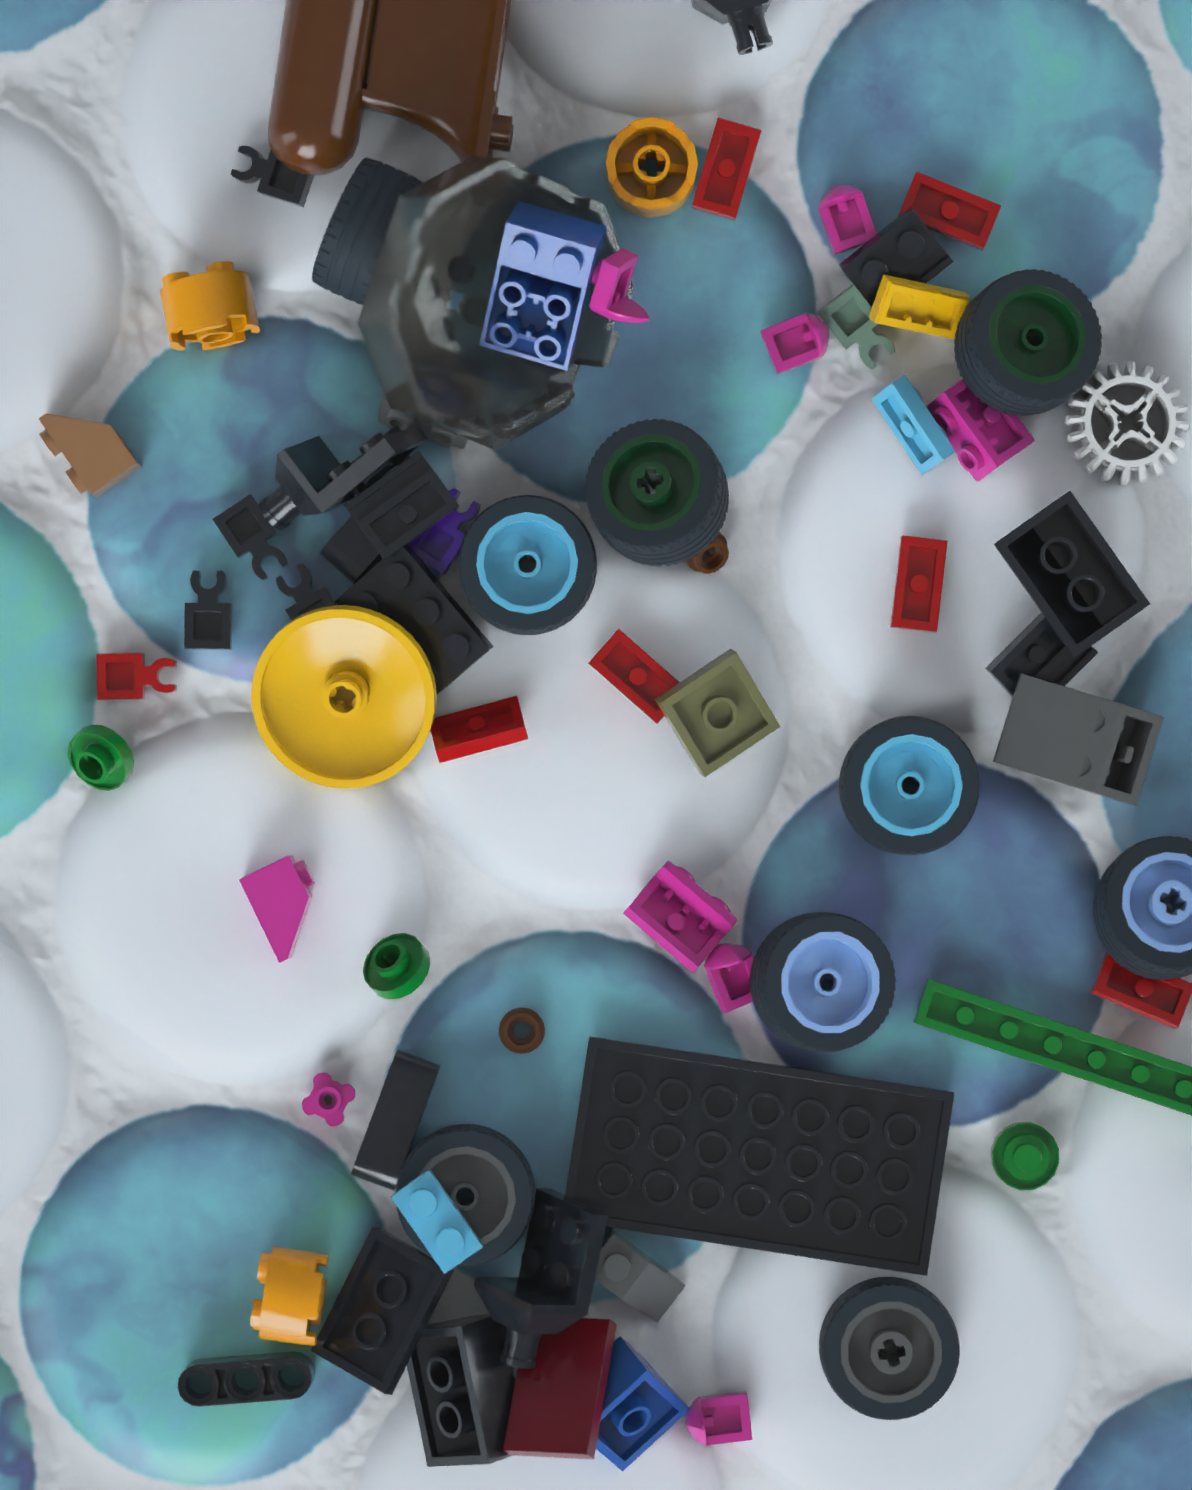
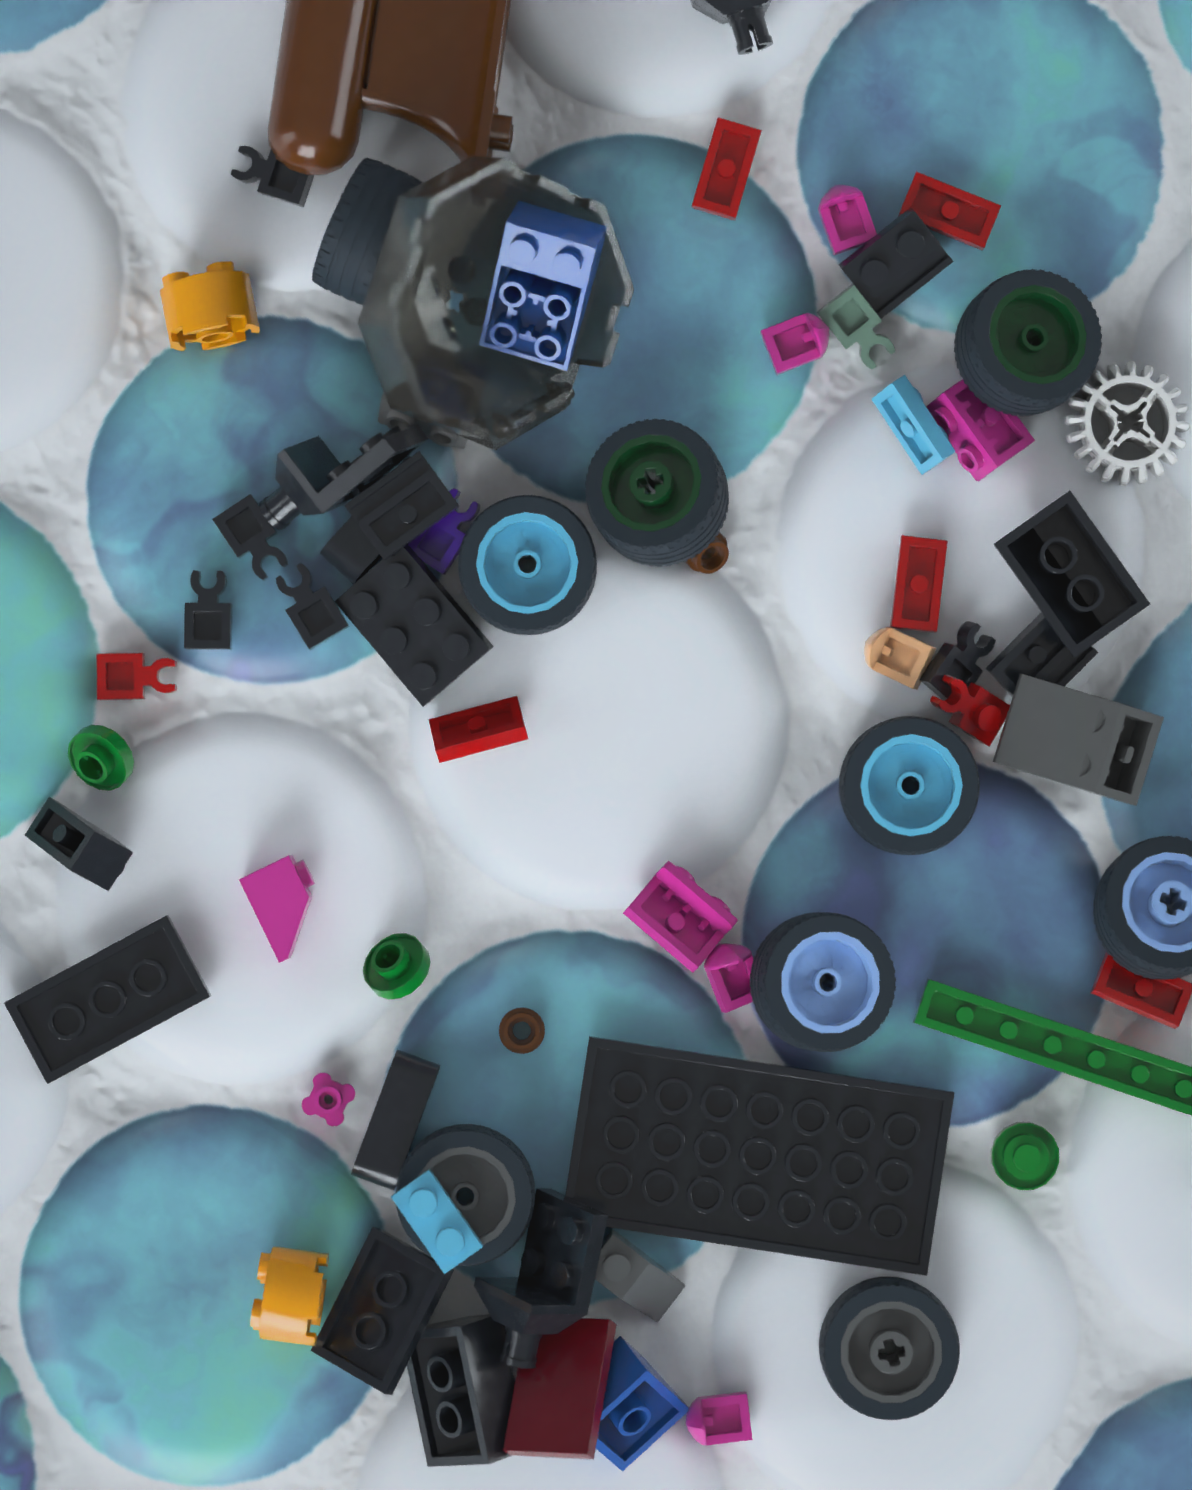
medium nougat slope [39,414,142,498] -> none
black beam [177,1351,315,1407] -> none
yellow dish [251,605,437,789] -> none
red plate [588,629,680,724] -> none
dark pink plate [590,248,650,323] -> none
light orange brick [605,117,698,218] -> none
olive plate [655,649,780,777] -> none
yellow plate [869,274,971,339] -> none
none -> black plate [4,915,212,1084]
none -> black slope [25,797,133,891]
none -> light nougat plate [864,627,937,690]
none -> black plate [919,621,996,700]
none -> red plate [930,675,1010,747]

